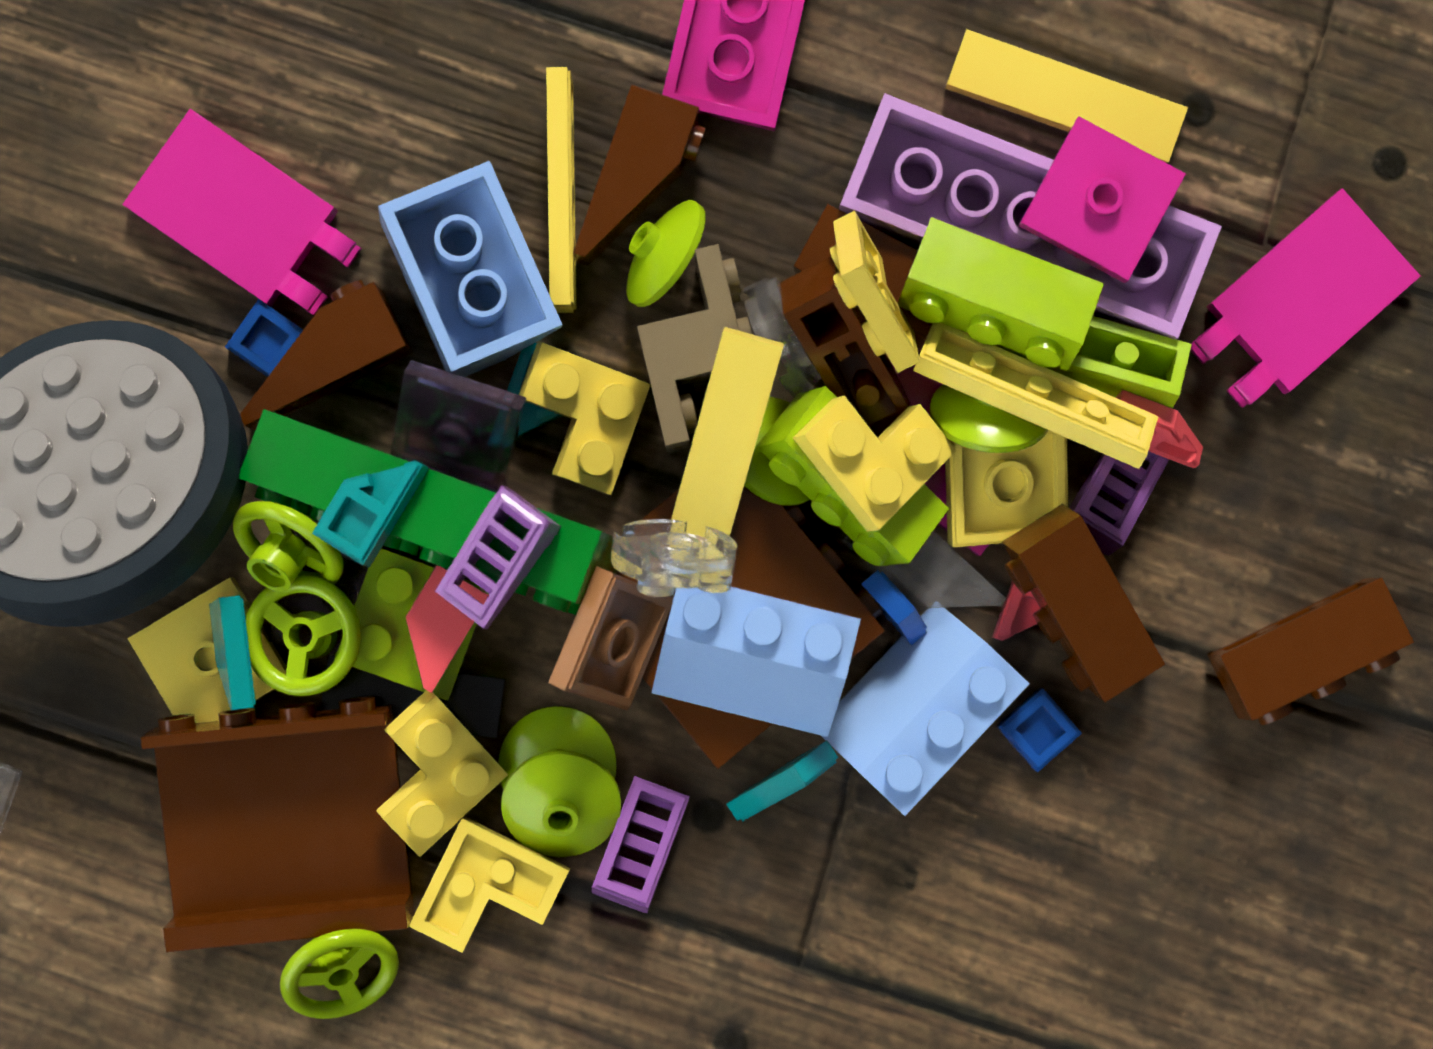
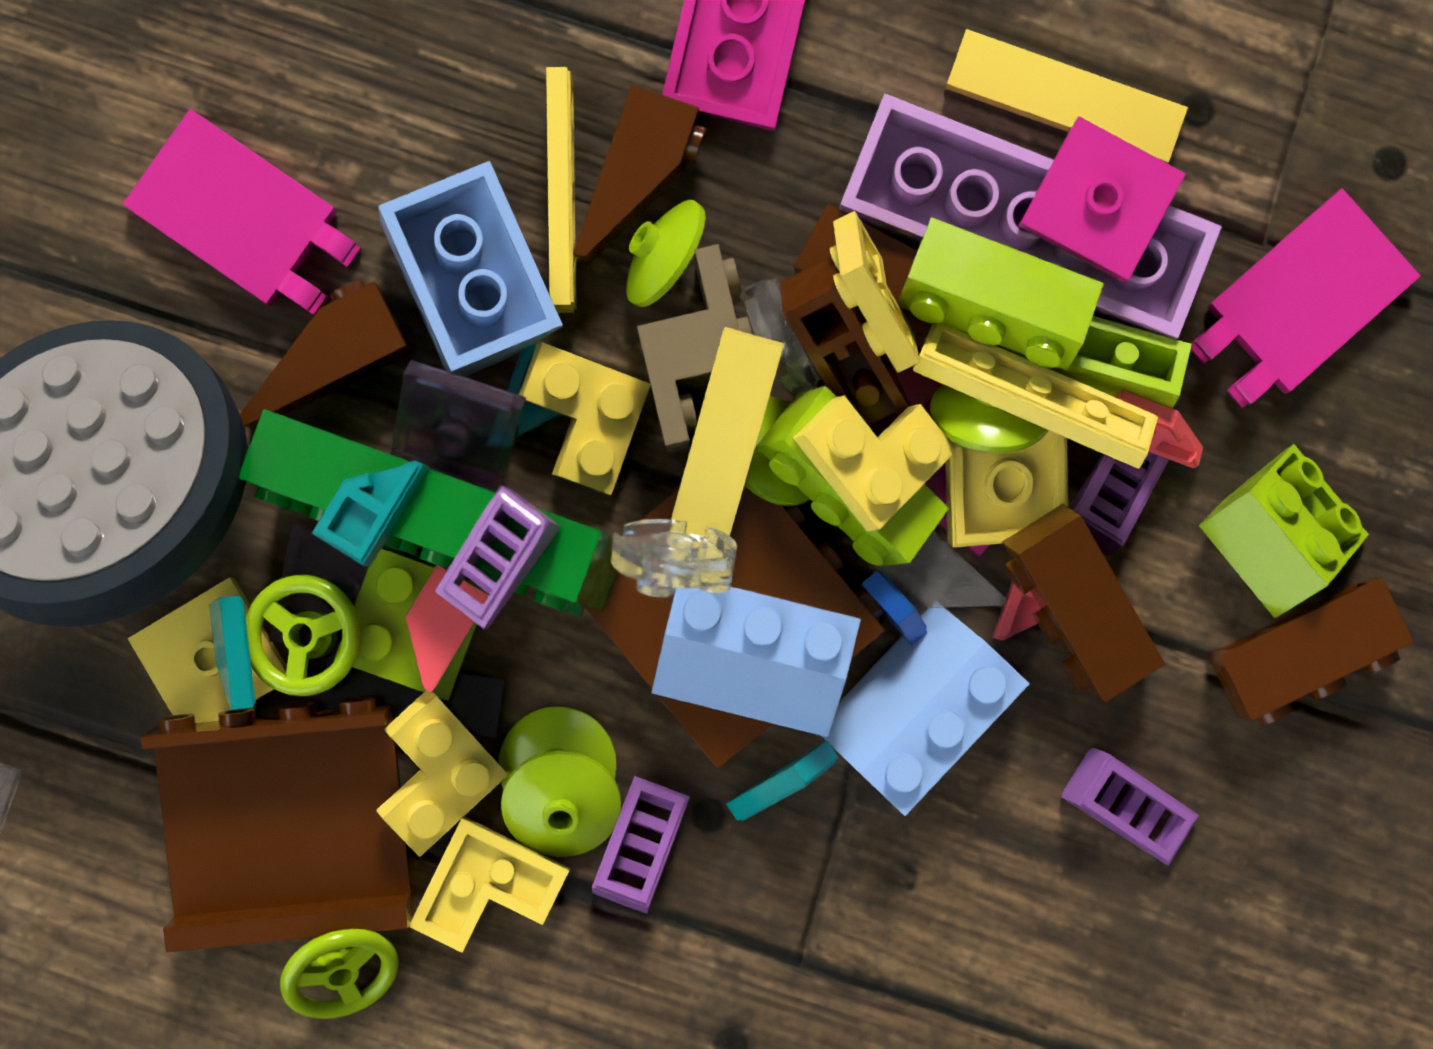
blue tile [225,299,303,377] -> none
lime piece [233,501,344,592] -> none
medium nougat plate [548,566,674,711] -> none
blue tile [996,688,1082,772] -> none
none -> medium lavender slope [1062,748,1200,866]
none -> lime slope [1199,444,1369,618]

